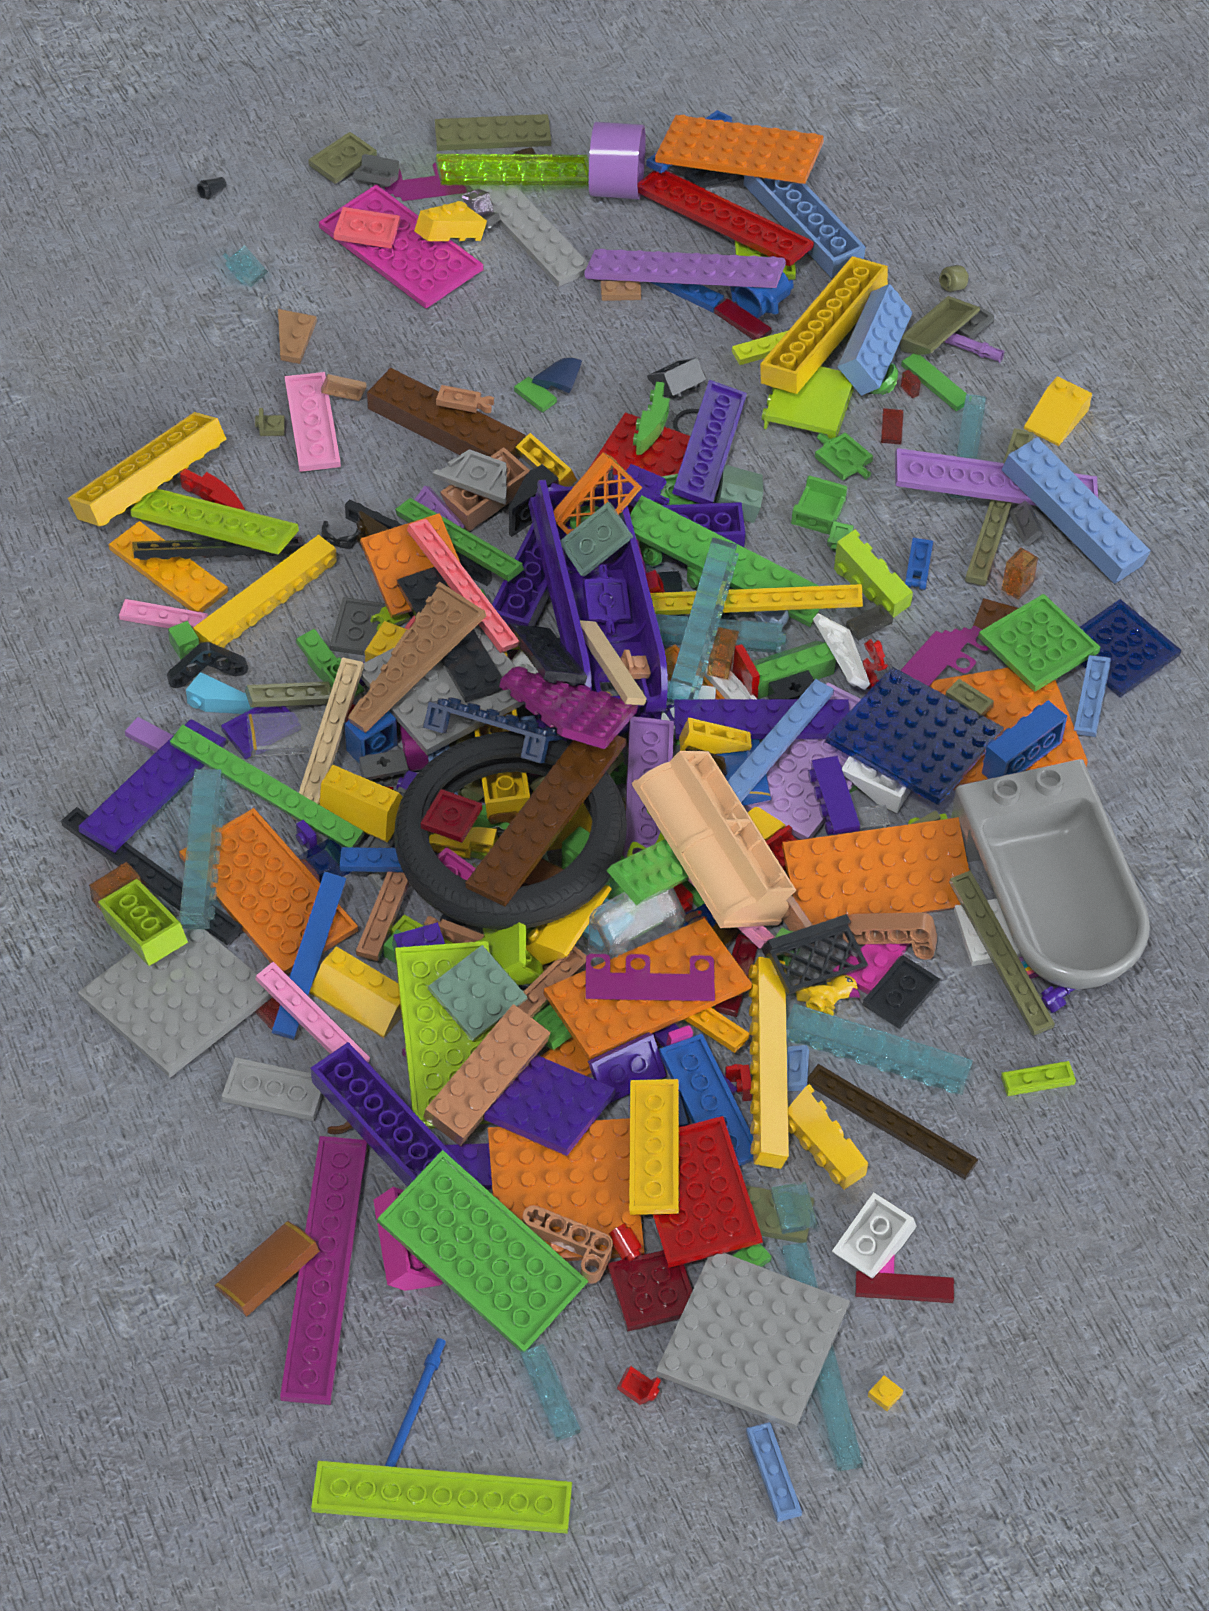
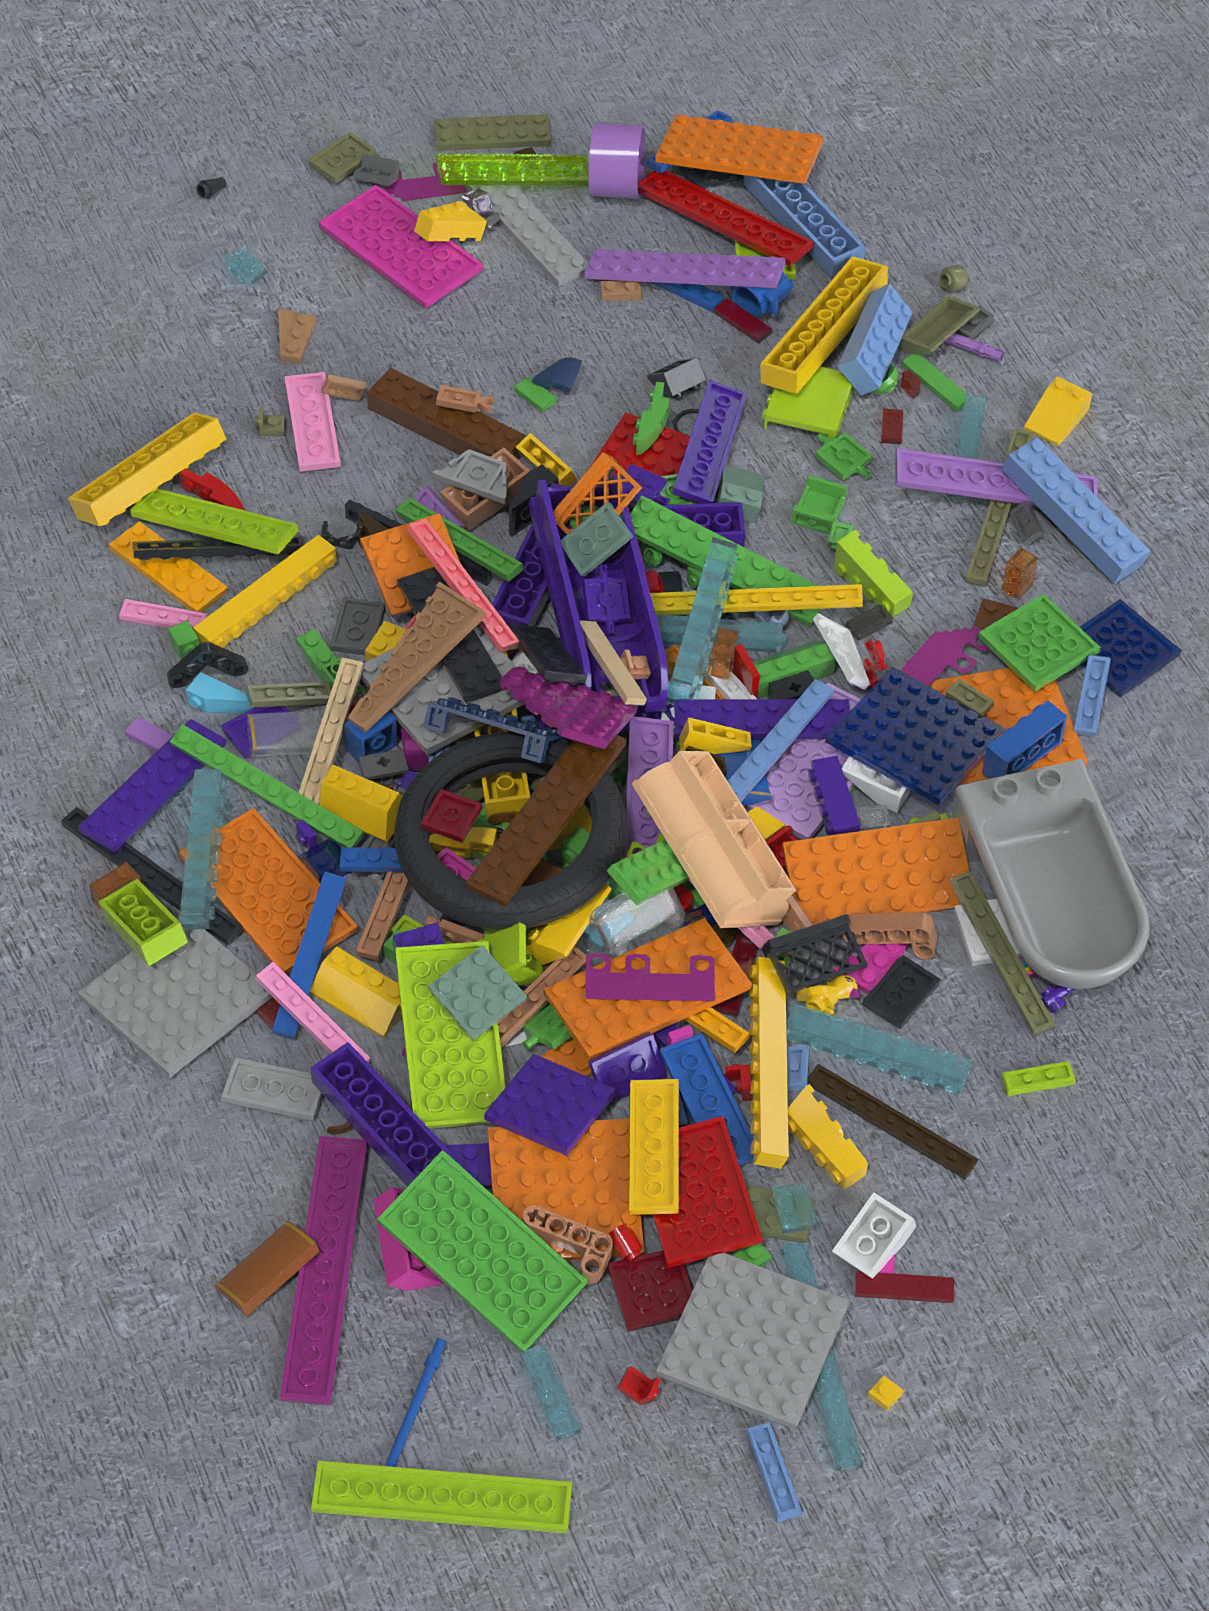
coral plate [334,207,400,248] -> none
lime plate [370,606,411,631] -> none
nougat brick [423,1004,551,1147] -> none
neon yellow plate [732,330,789,365] -> none
blue plate [905,538,933,590] -> none

